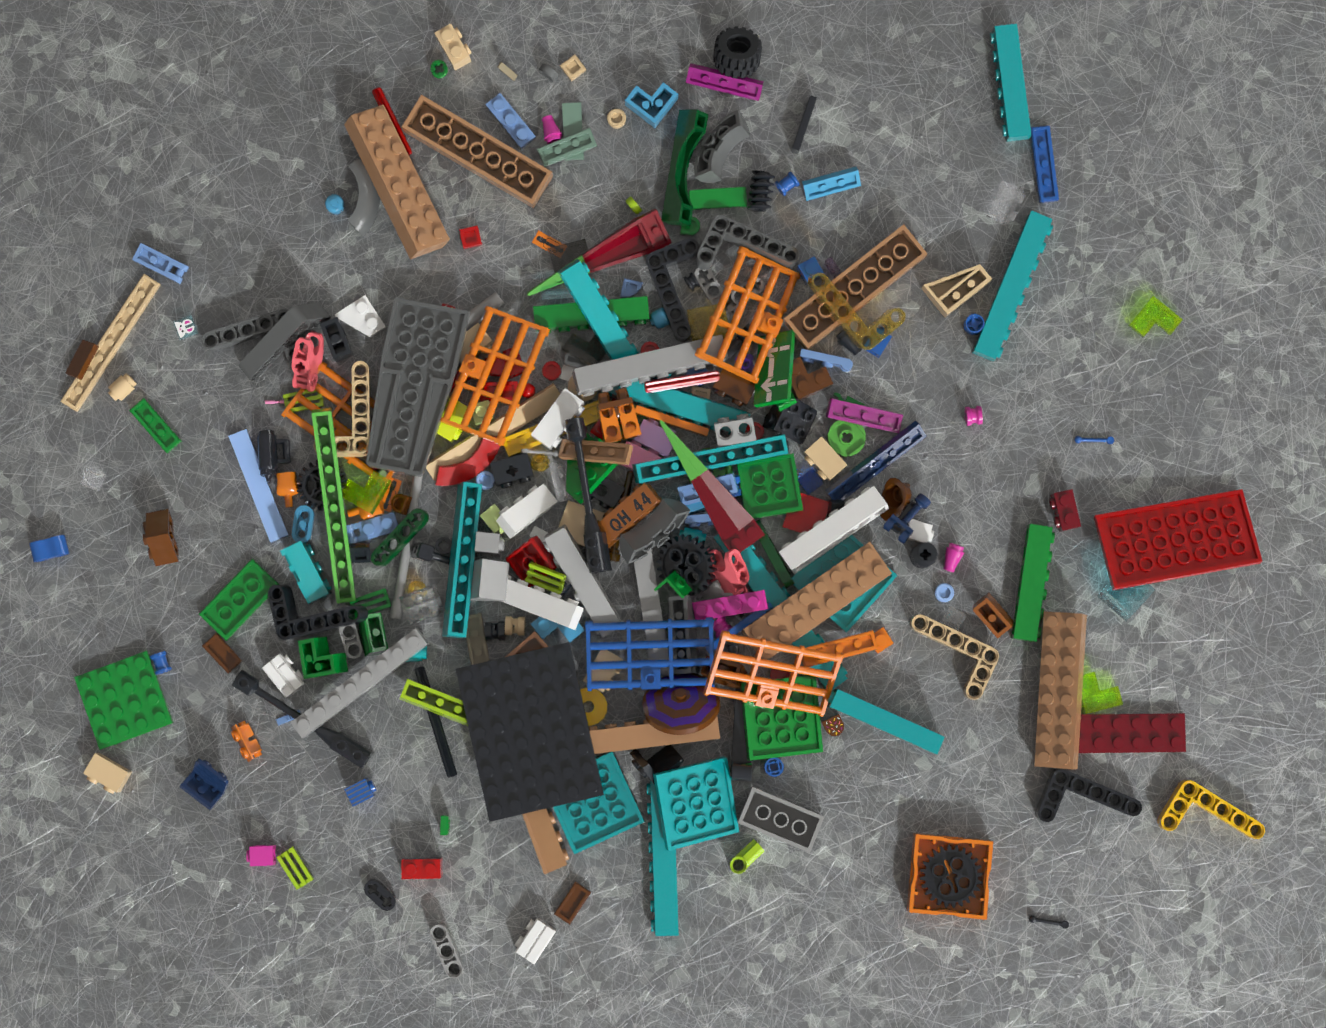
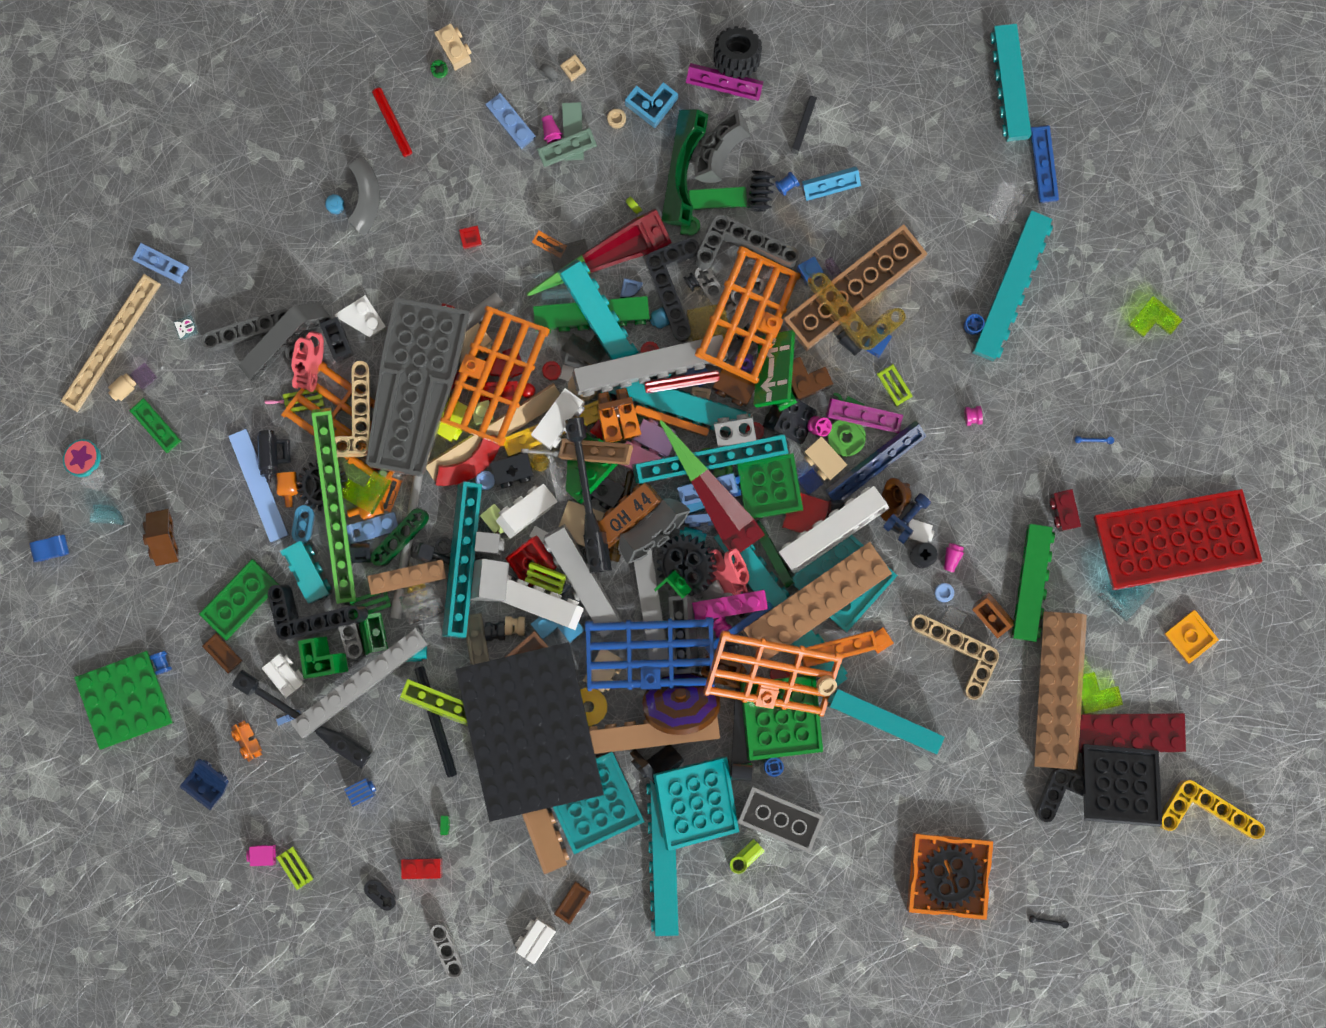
reddish brown tile [65,339,99,380] -> none
tan brick [83,753,132,794] -> none
medium nougat brick [344,105,450,260] -> none
reddish brown tile [391,494,412,516] -> none
medium nougat brick [402,95,553,209] -> none
piece [497,62,518,81] -> none
medium blue plate [799,348,853,372] -> none
reddish brown tile [821,714,844,736] -> none
tan wedge [921,264,992,318] -> none
none -> tile [63,439,101,478]
none -> clear light blue brick [90,504,124,525]
none -> clear purple tile [130,363,157,390]
none -> medium nougat plate [367,559,447,595]
none -> dark pink wheel [808,416,832,437]
none -> tan tile [816,675,837,696]
none -> lime tile [876,364,913,407]
none -> black plate [1082,744,1162,827]
none -> light orange plate [1164,610,1219,664]

